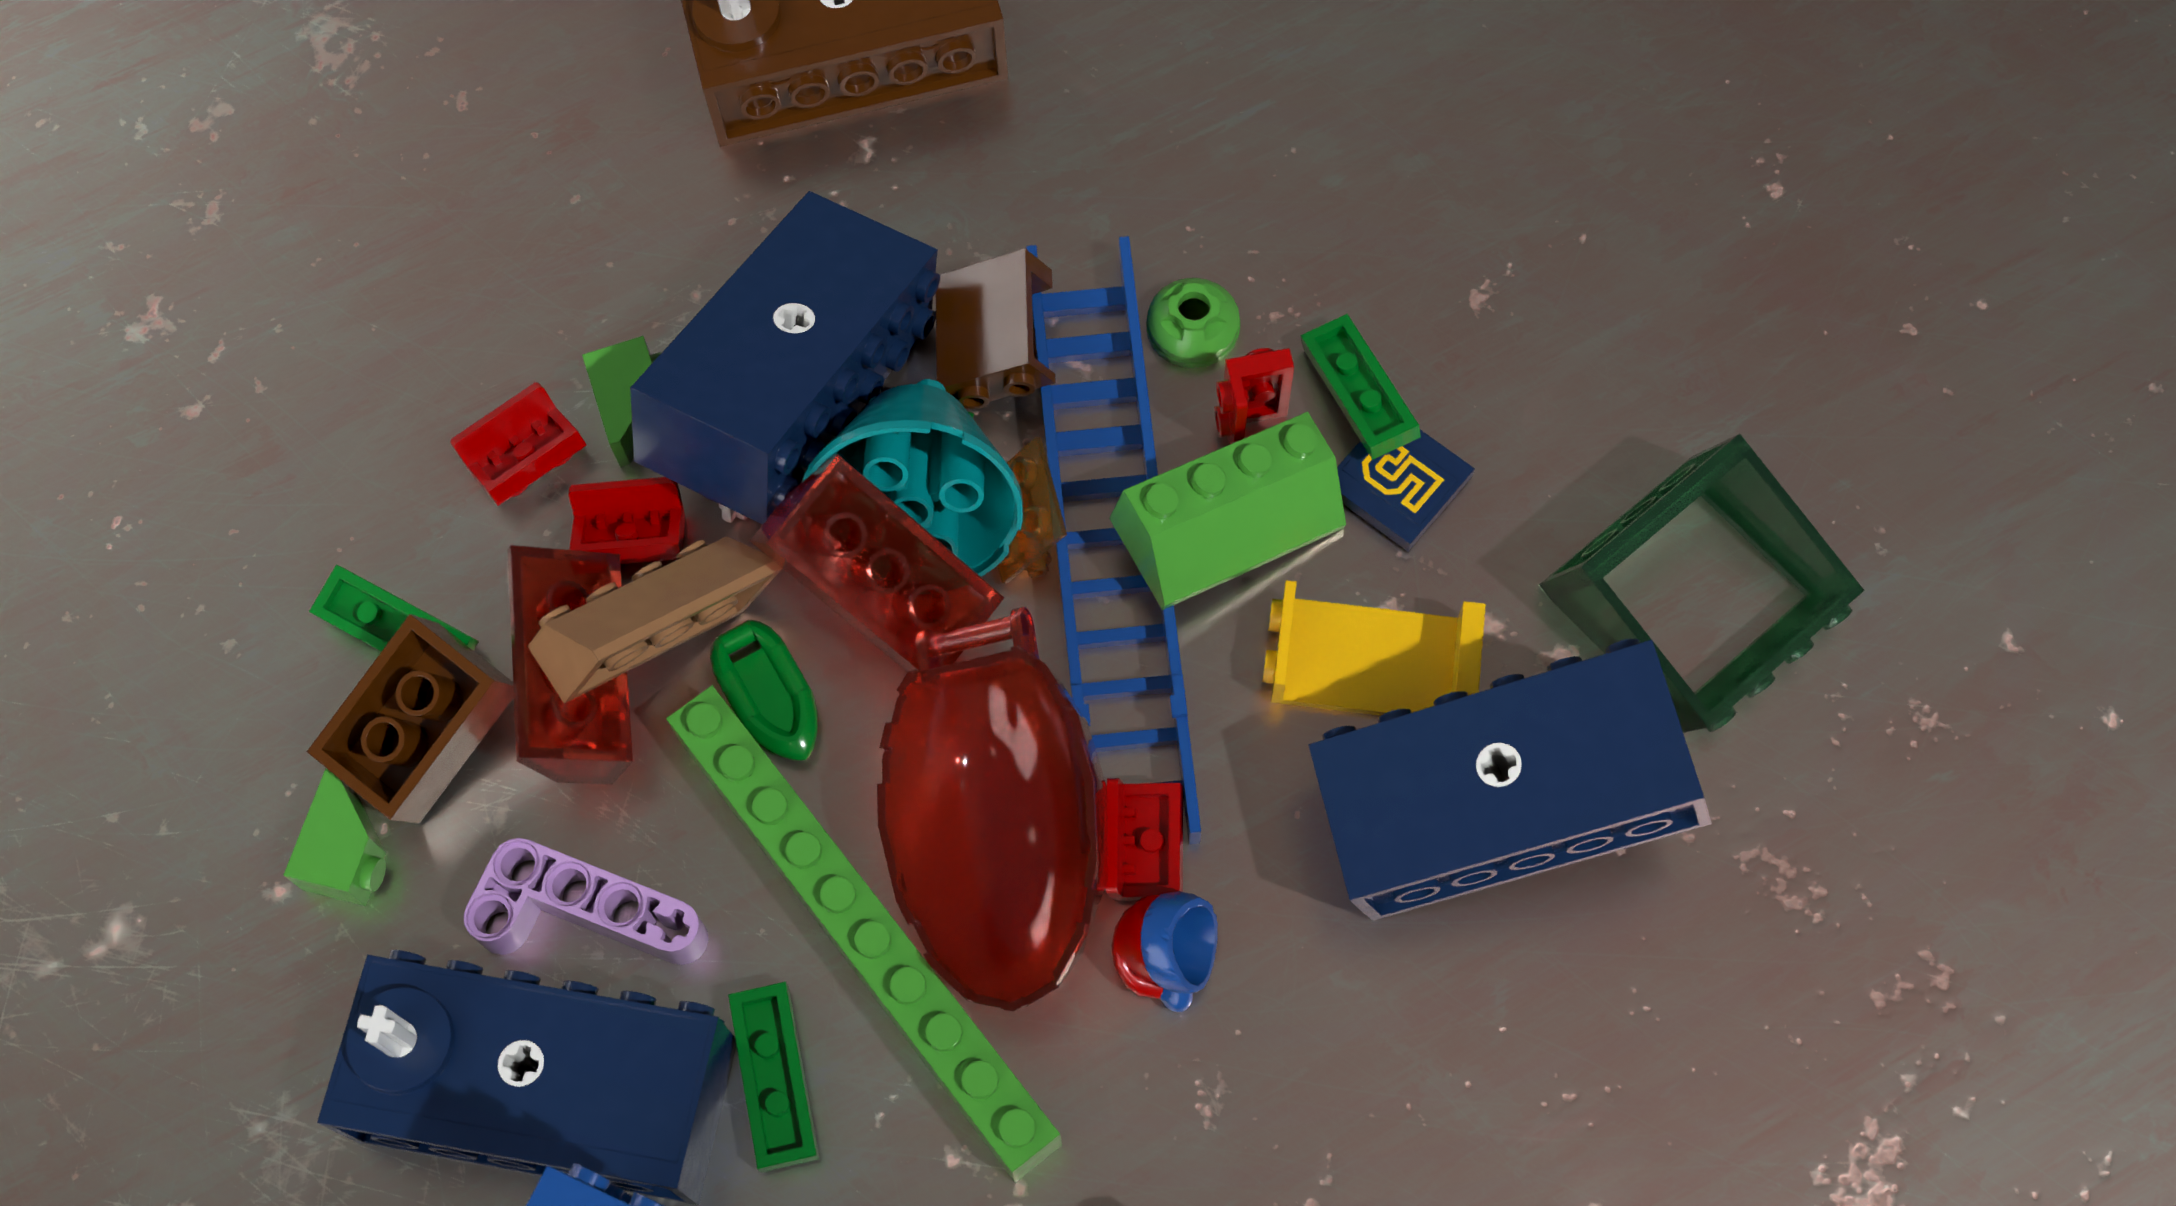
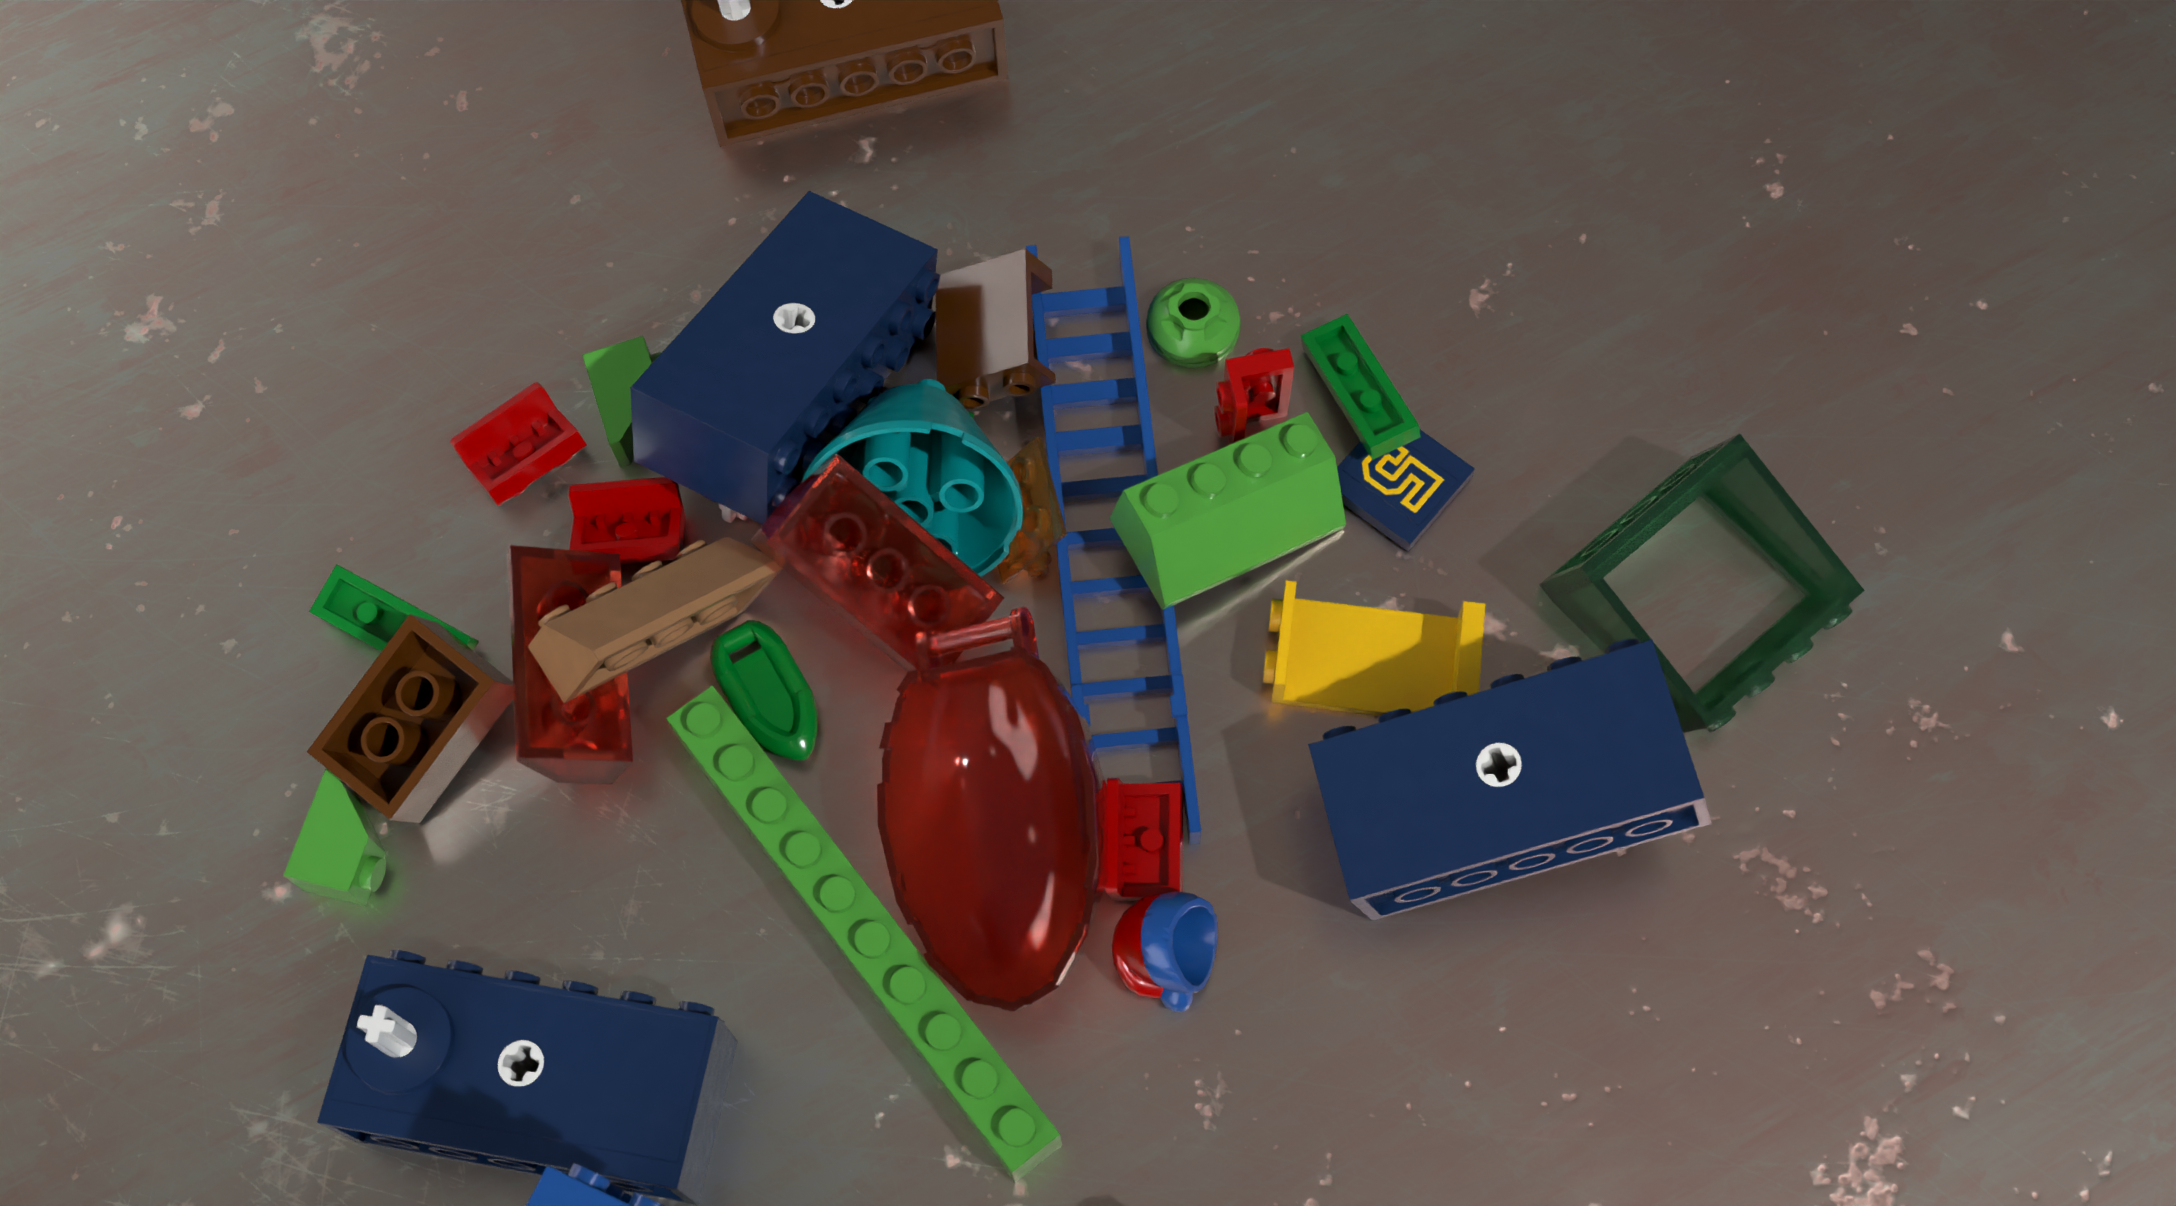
lavender beam [463,838,709,965] -> none
green plate [728,981,820,1173] -> none

